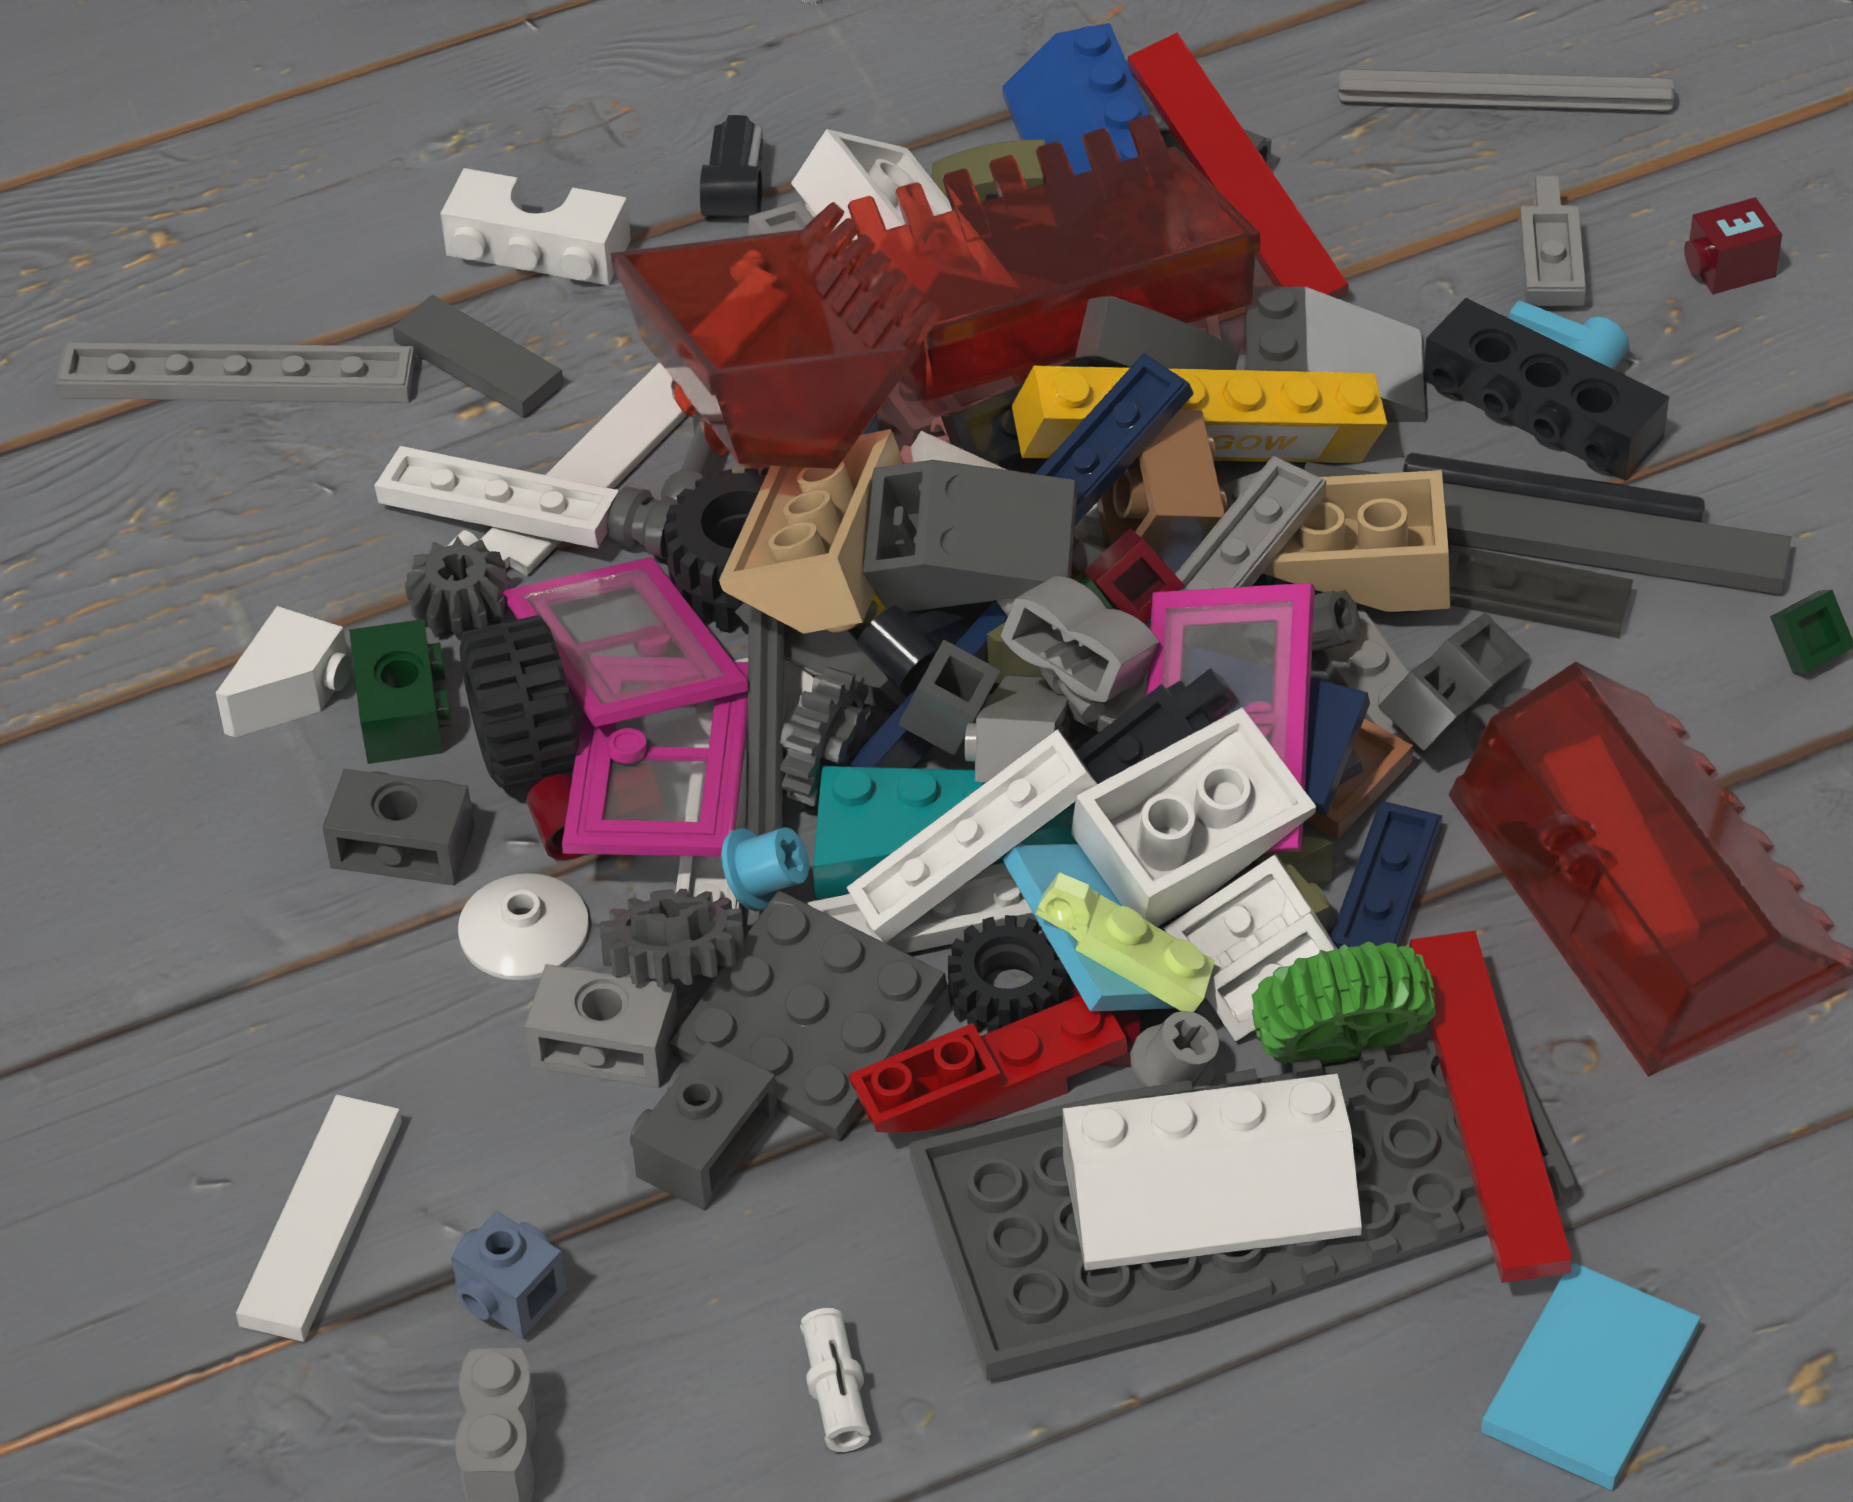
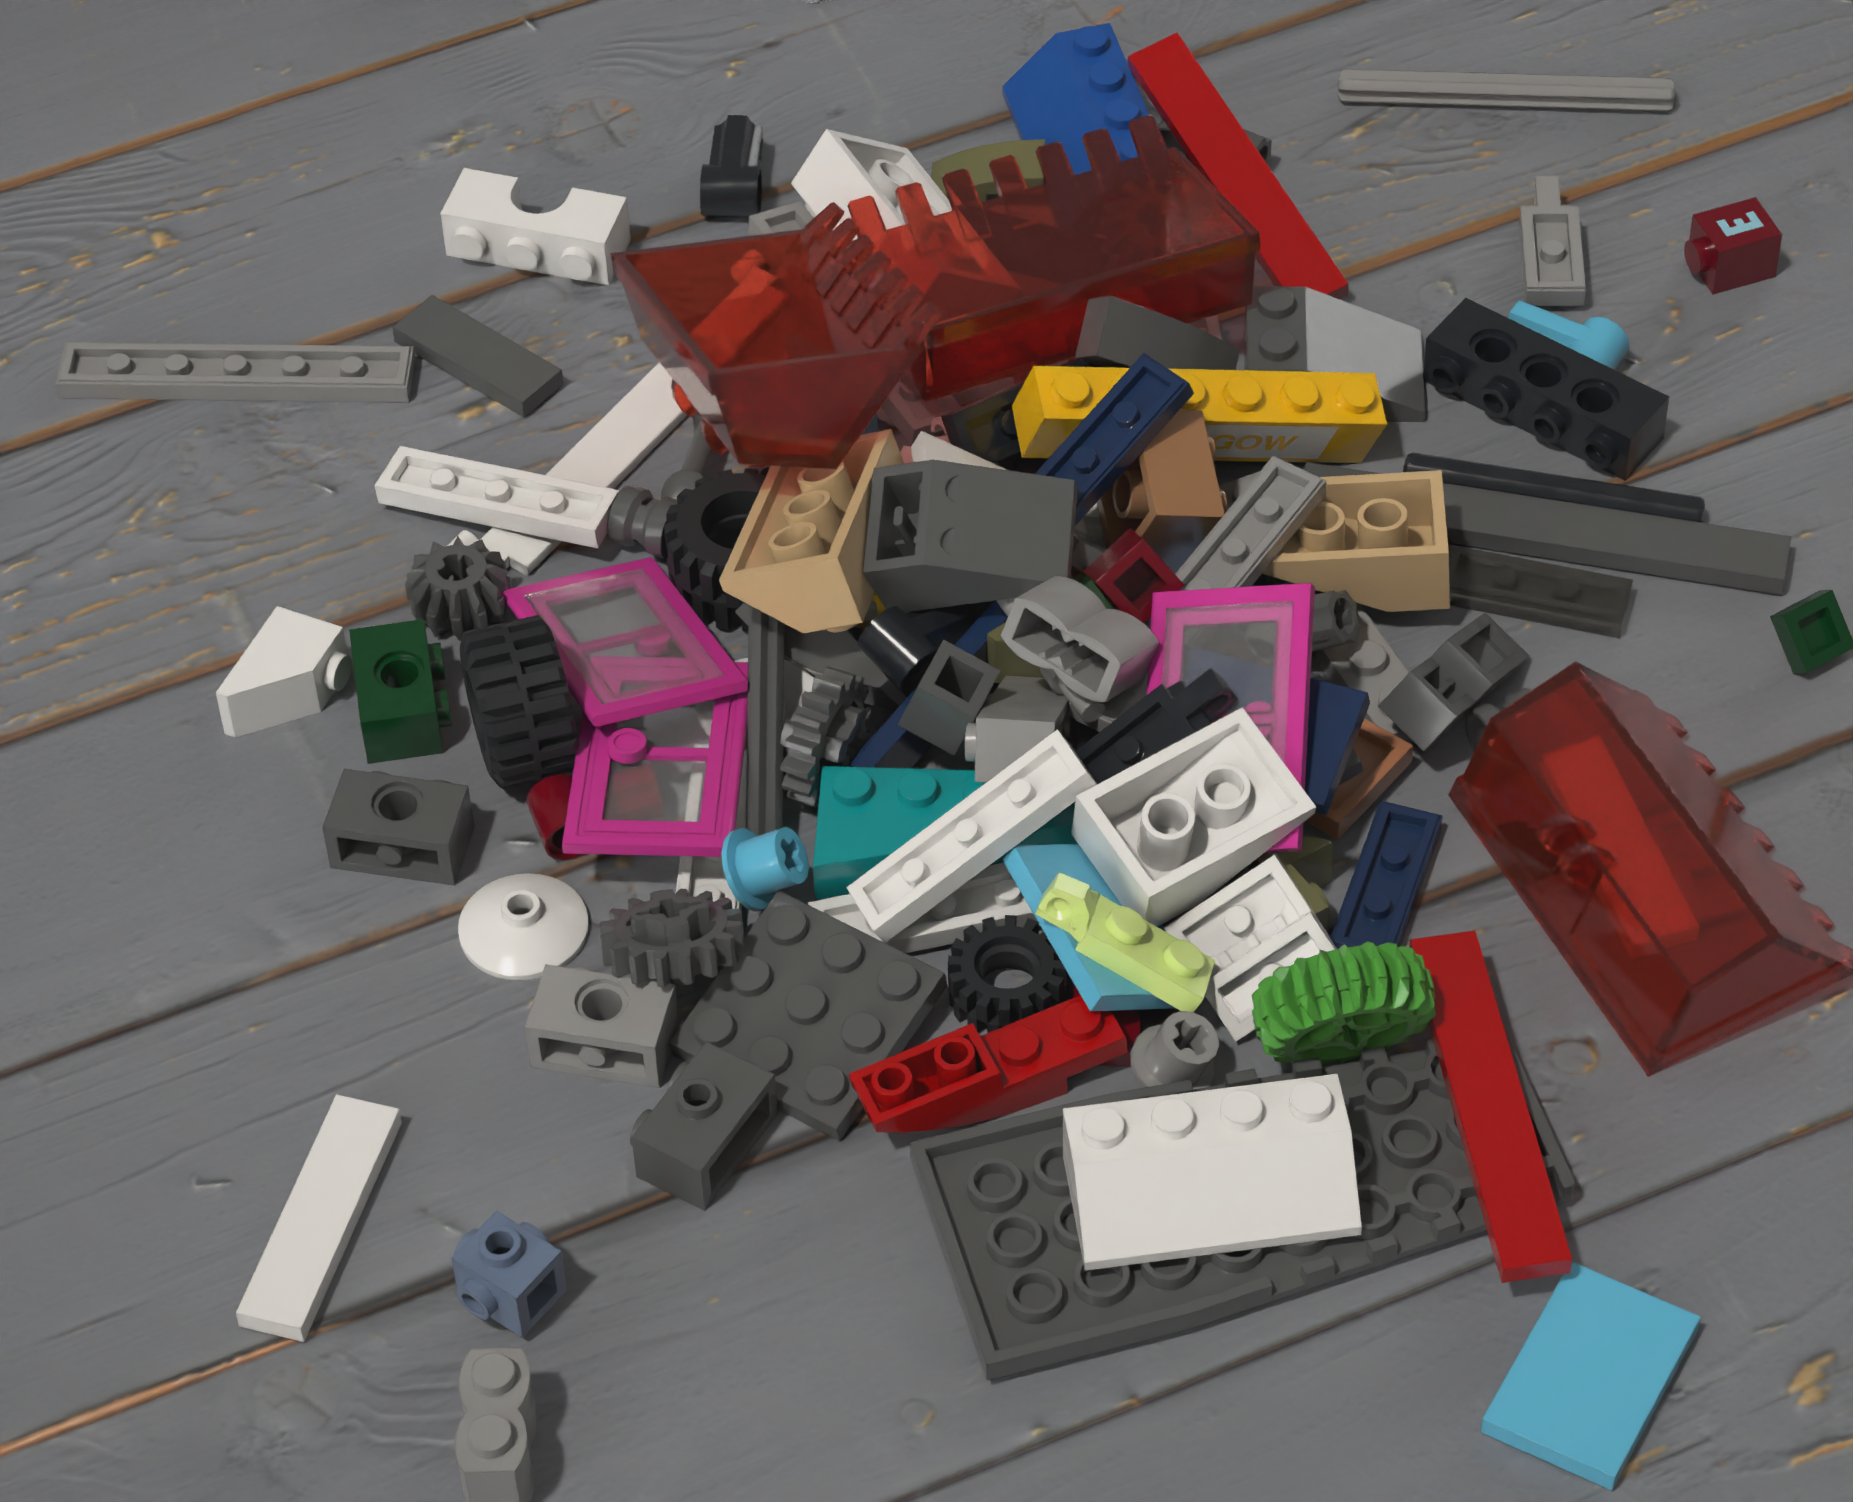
white pin [800,1308,871,1452] -> none

